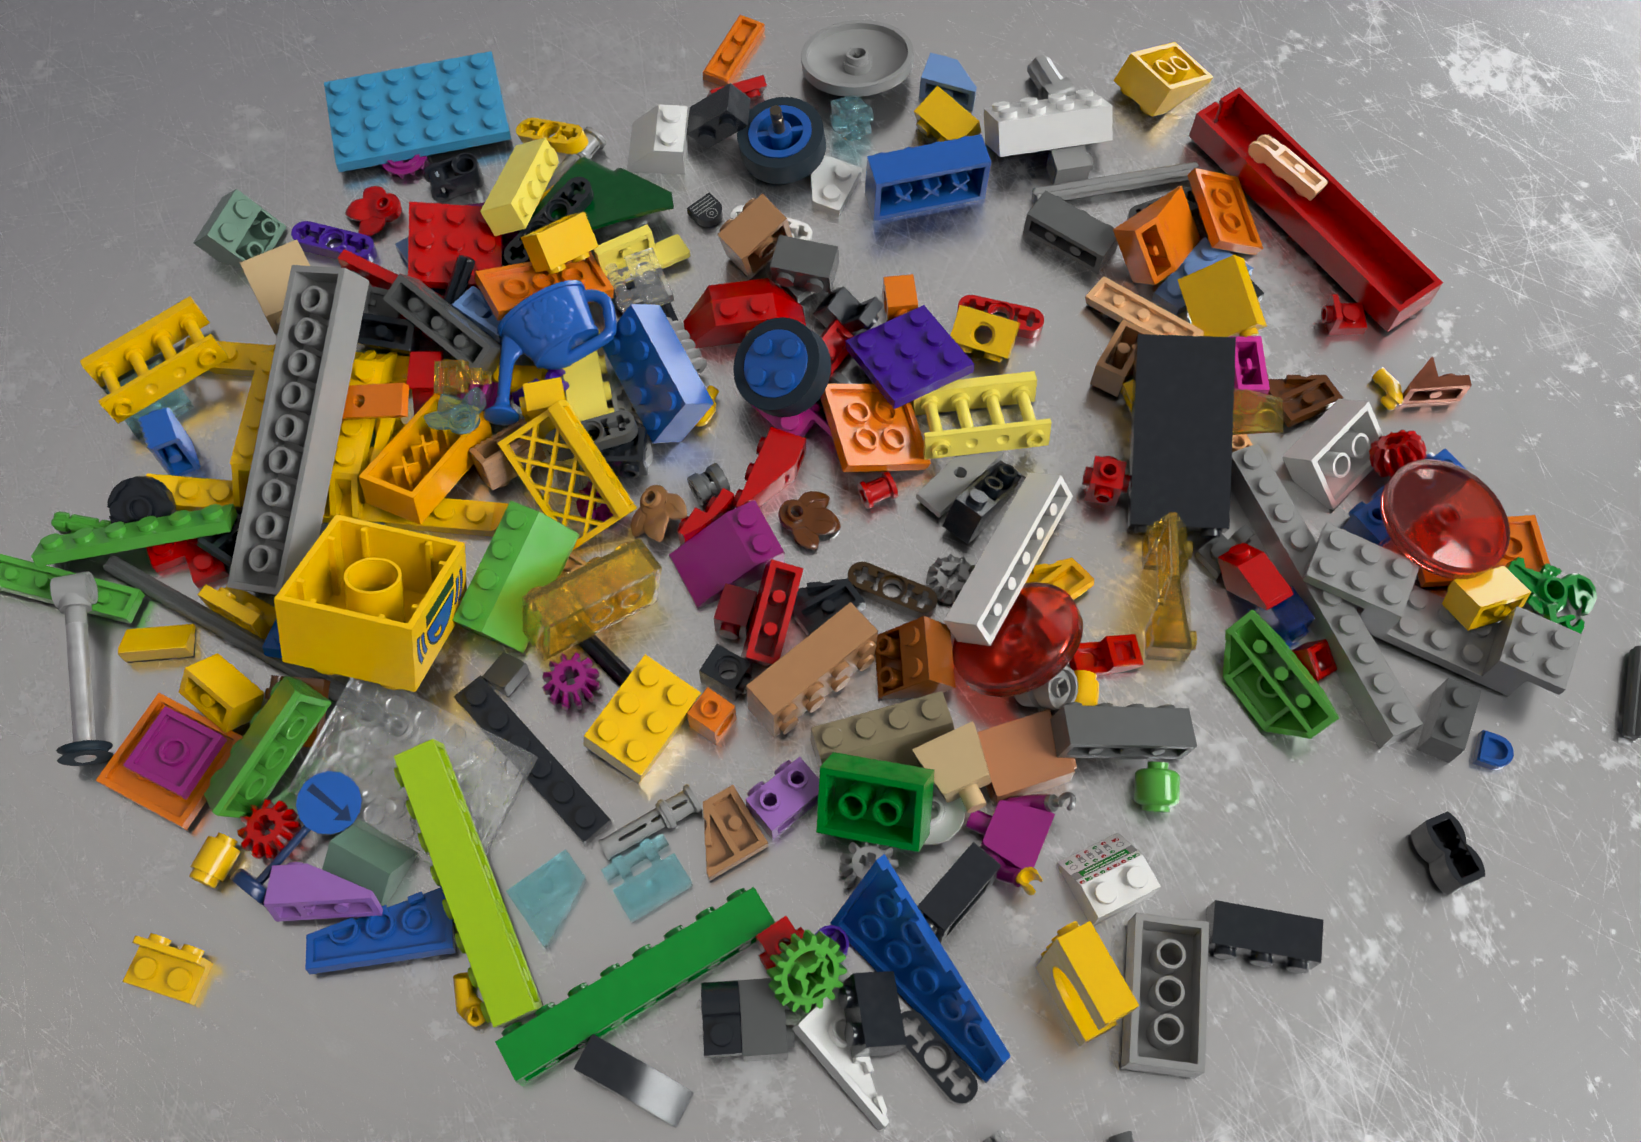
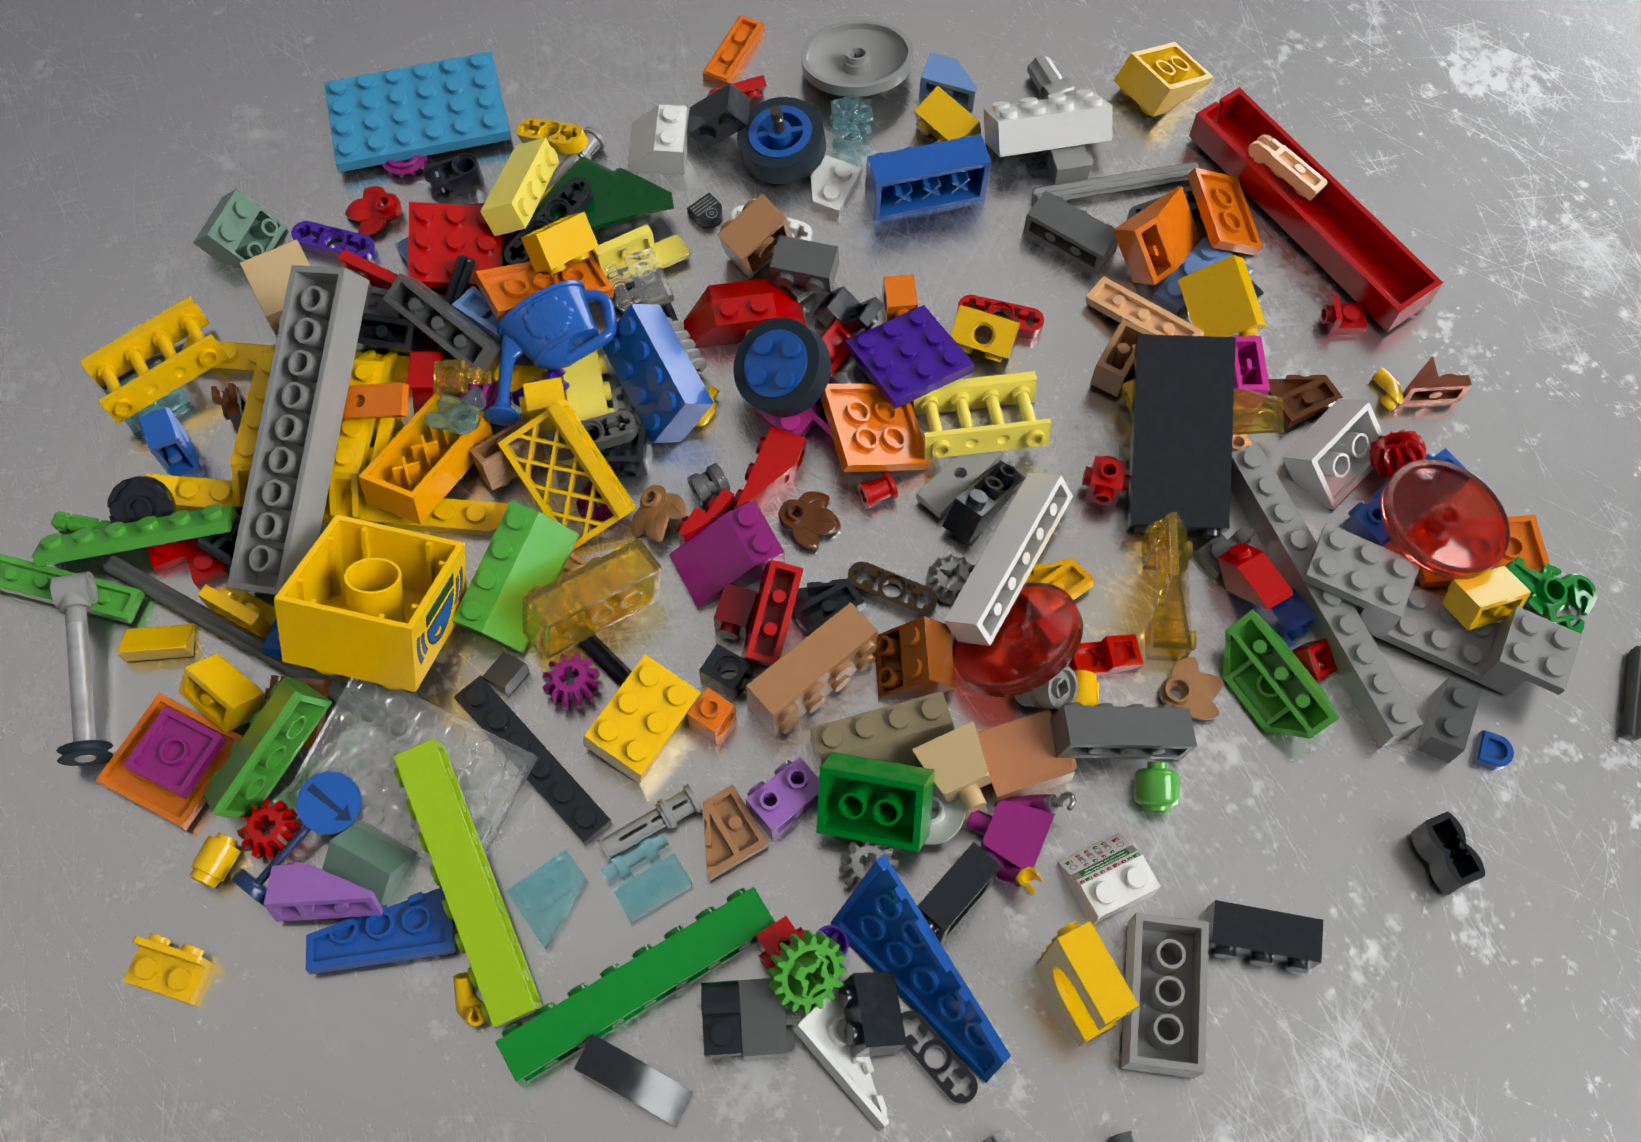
none -> reddish brown plate [211,383,246,431]
none -> medium nougat plate [1159,657,1224,720]

